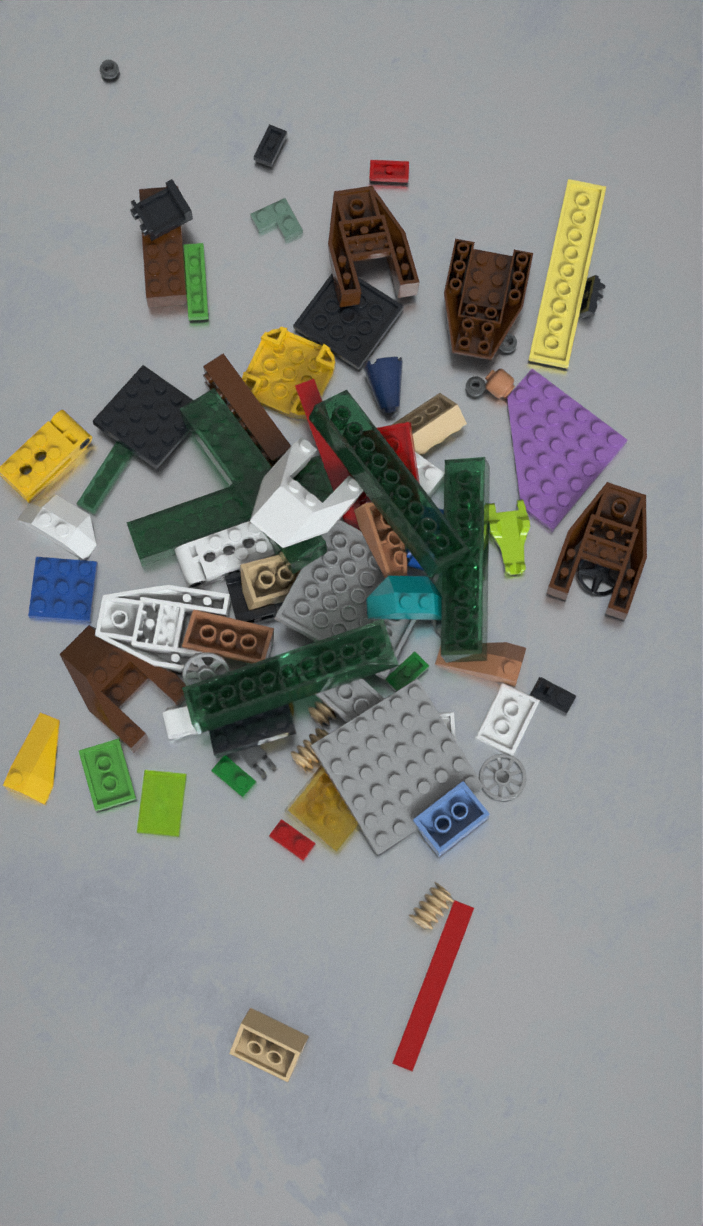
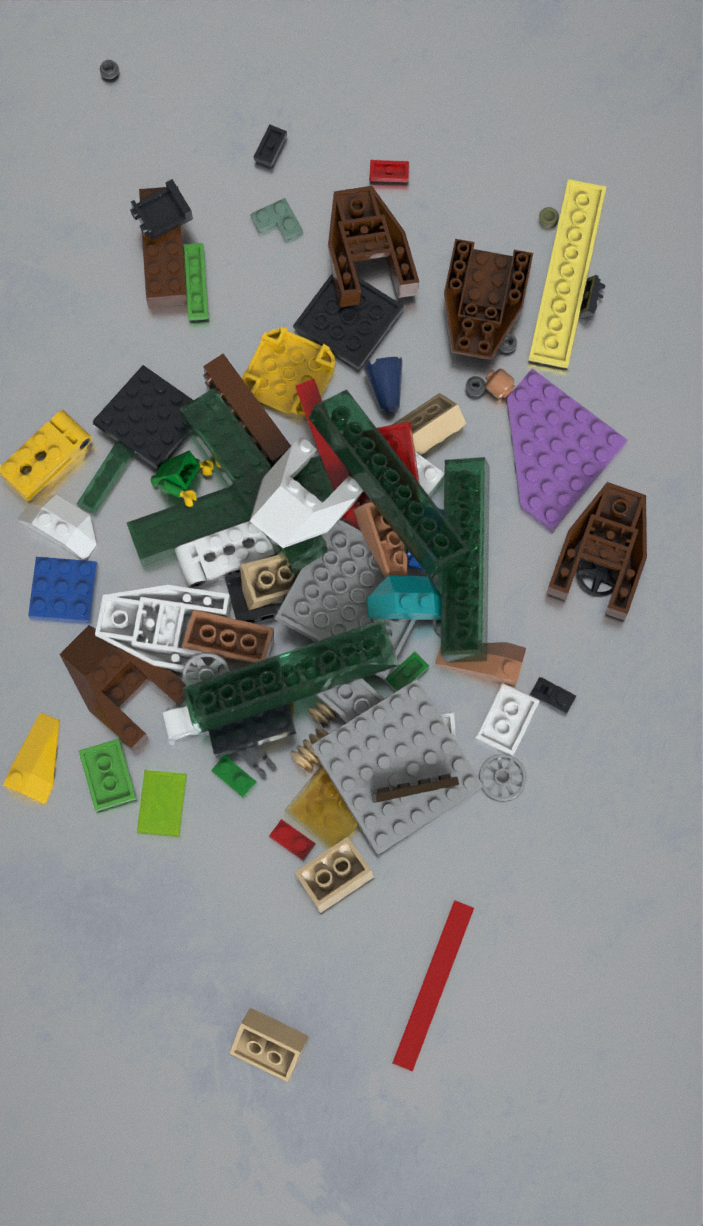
tan piece [408,882,454,930] -> none
medium blue slope [413,781,490,857] -> none
lime animal [488,499,530,575] -> none
none -> green torso [150,450,214,507]
none -> tan slope [294,837,374,913]
none -> dark brown plate [371,773,459,803]
none -> olive tile [539,207,559,228]

